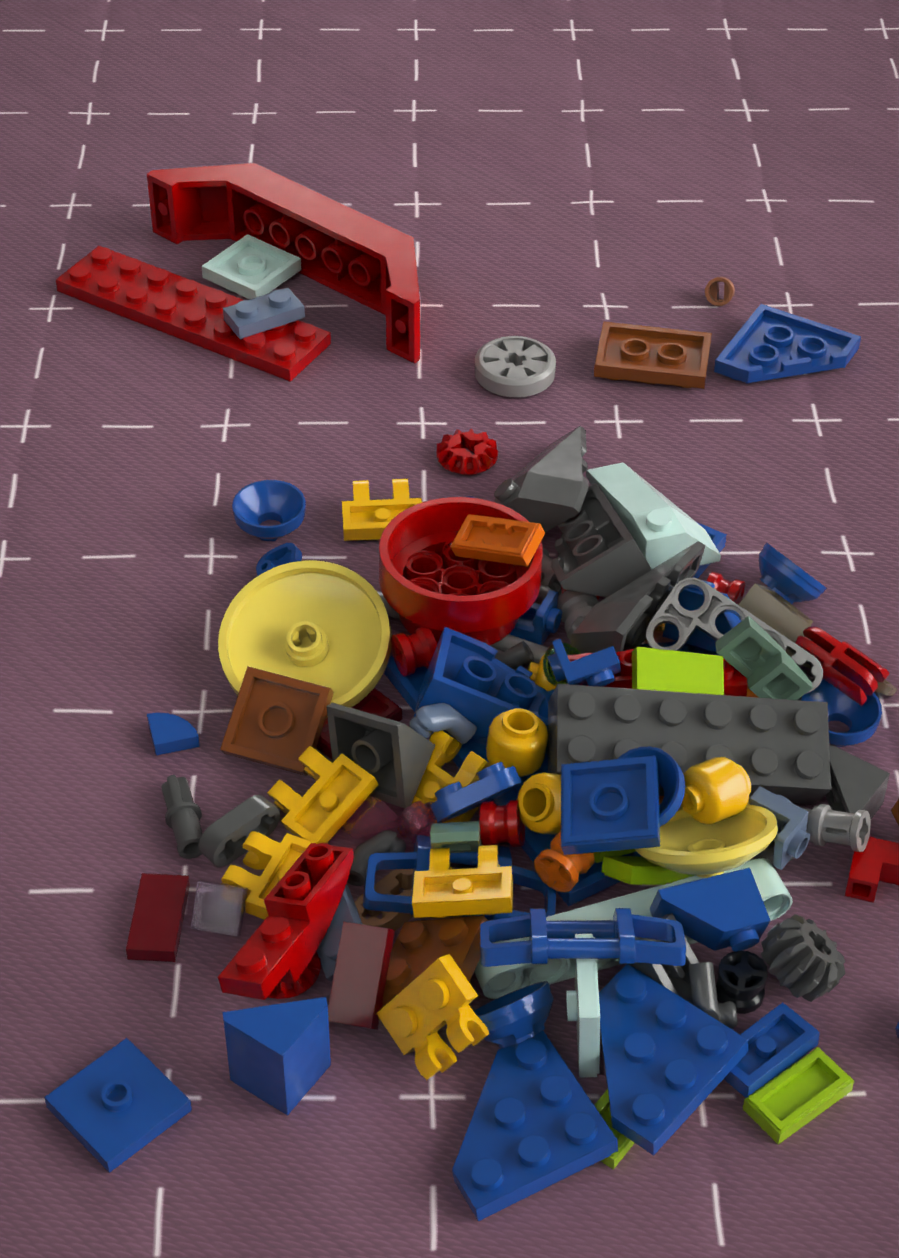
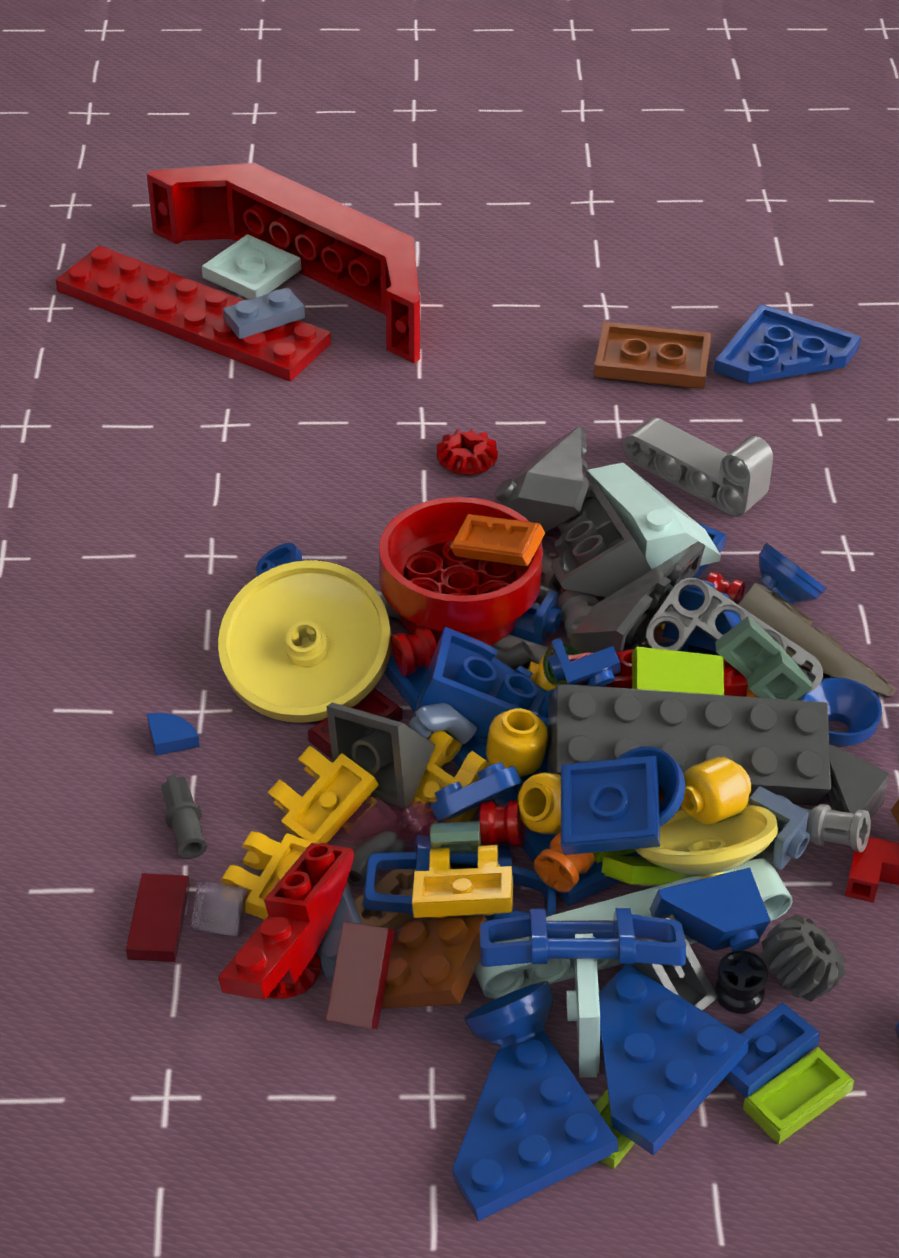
blue plate [44,1038,192,1173] -> none
dark grey beam [198,795,281,867] -> none
dark orange plate [220,666,334,776] -> none
blue slope [222,997,331,1116] -> none
blue piece [232,480,306,541] -> none
yellow plate [342,479,422,541] -> none
yellow plate [376,954,489,1080] -> none
light grey wheel [475,336,556,398] -> none
dark grey arm [688,962,738,1029] -> none
nougat hinge [705,277,735,306] -> none
red arm [795,626,890,706] -> none
none -> light grey beam [623,417,773,517]

